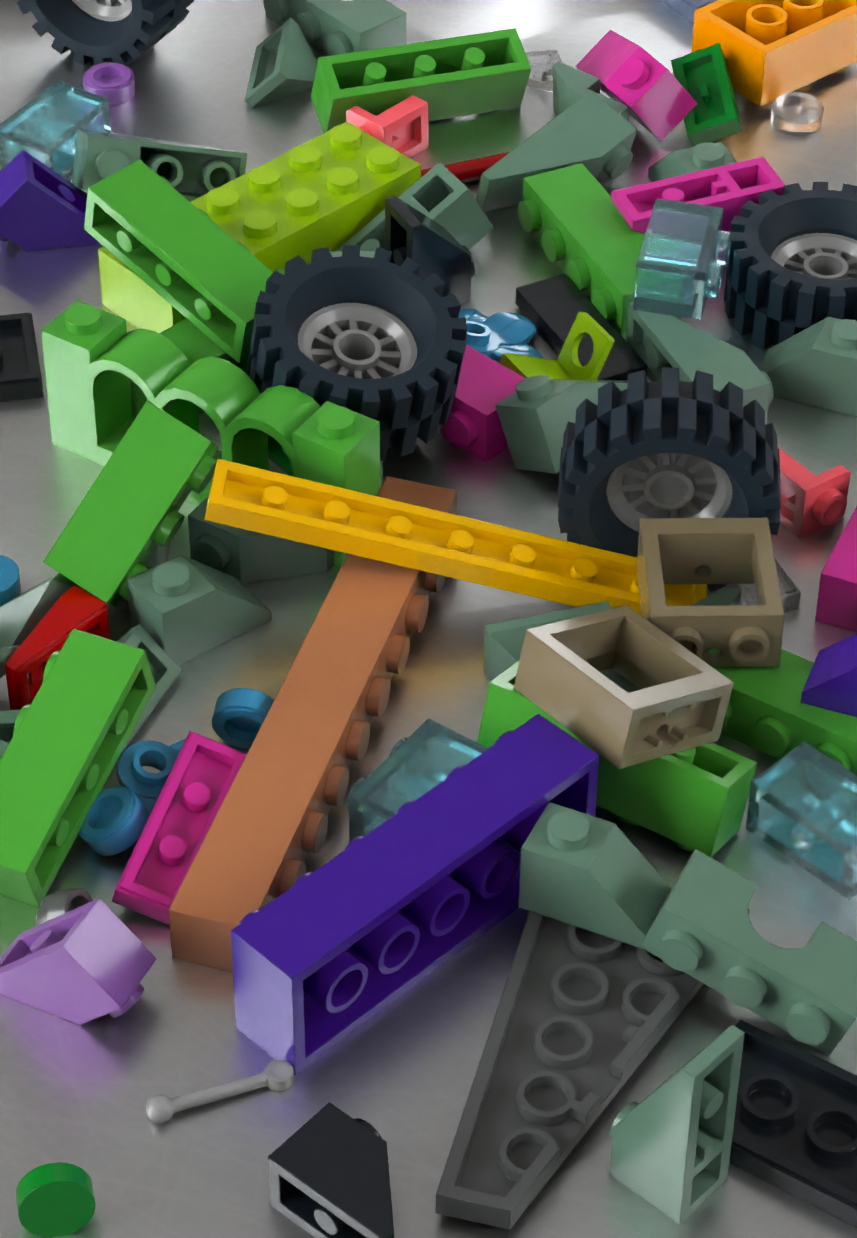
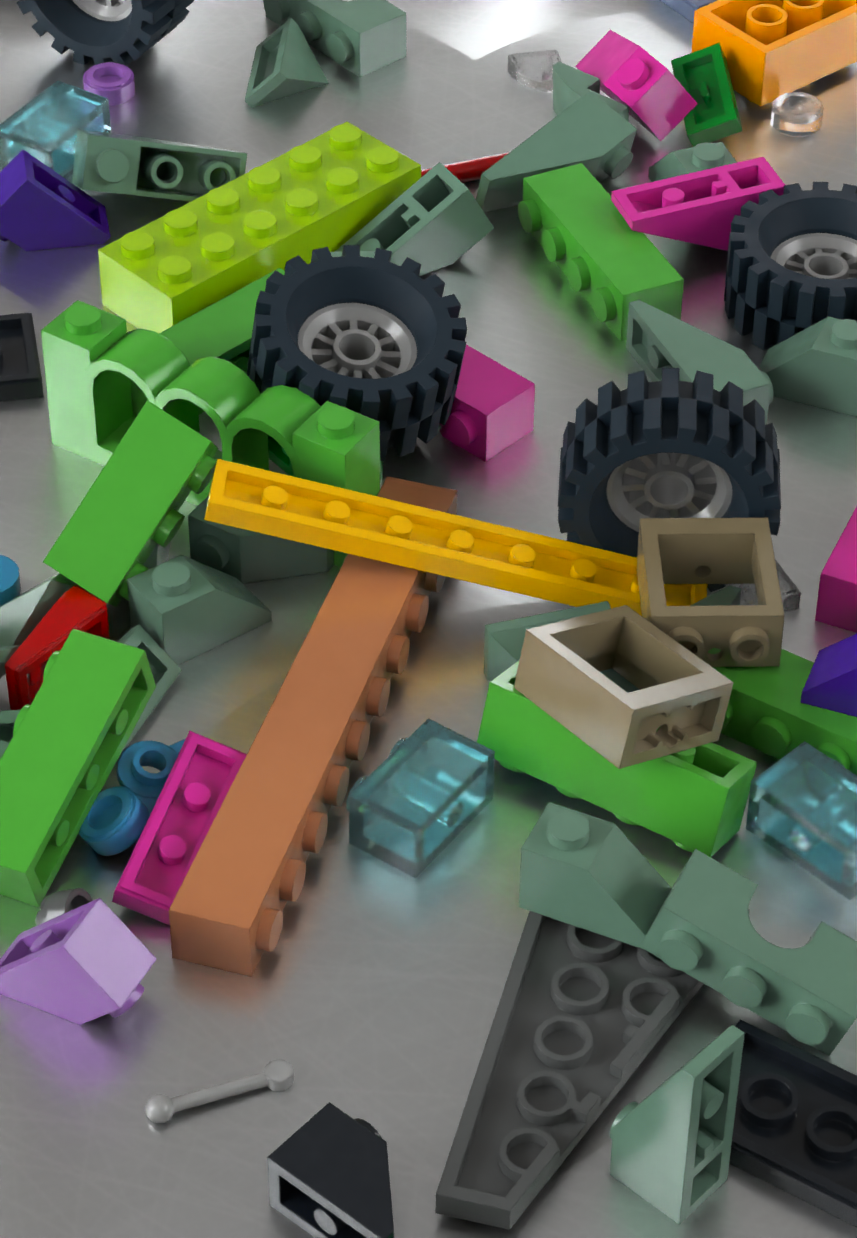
green tile [16,1162,96,1237] -> none
bright green brick [84,160,273,364] -> none
dark azure tile [212,688,274,748] -> none
dark purple brick [231,714,599,1075] -> none
bright green brick [311,28,532,133] -> none
coral bracket [346,95,429,158] -> none
black slope [385,196,475,305] -> none
dark azure plate [458,309,543,362] -> none
sand green slope [495,375,628,474] -> none
lime bracket [499,312,615,380] -> none
black tile [515,274,647,380] -> none
clear light blue brick [633,198,731,320] -> none
coral bracket [778,447,851,538] -> none

